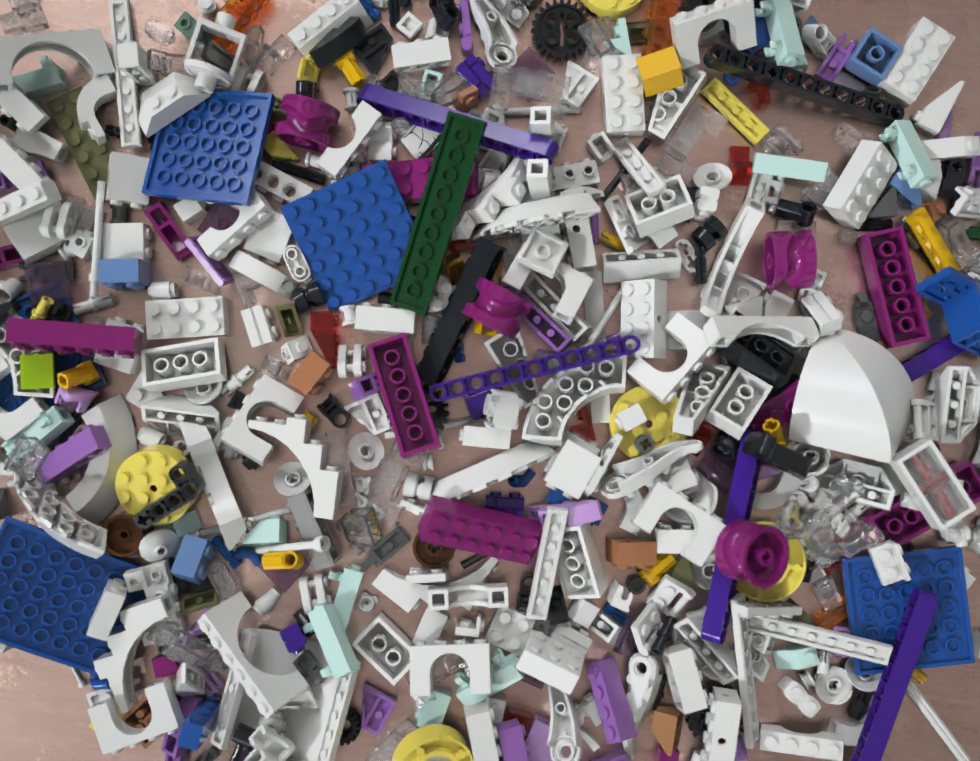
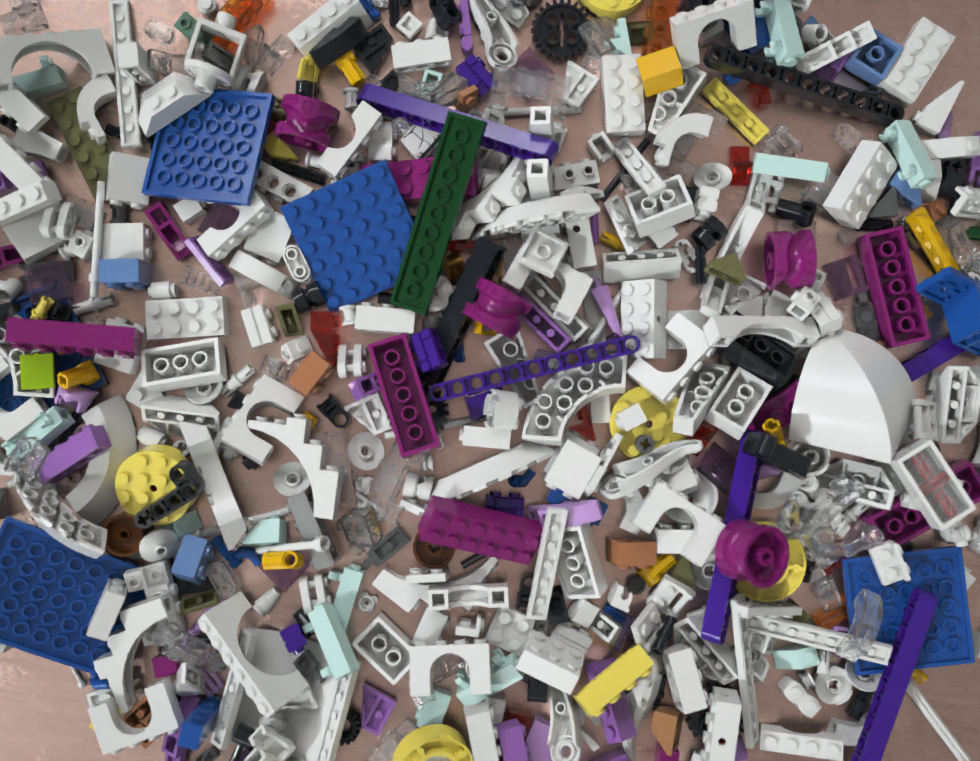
black wheel [711,430,741,461] -> none
none -> dark purple brick [410,327,449,374]
none -> black piece [527,675,548,703]
none -> light yellow brick [573,644,655,717]
none -> lavender bar [590,277,622,337]
none -> white arch [653,113,714,168]
none -> olive slope [703,253,747,287]
none -> white brick [786,285,821,321]
none -> white slope [795,20,877,74]
none -> clear purple plate [823,254,870,301]
none -> clear arch [836,588,883,663]

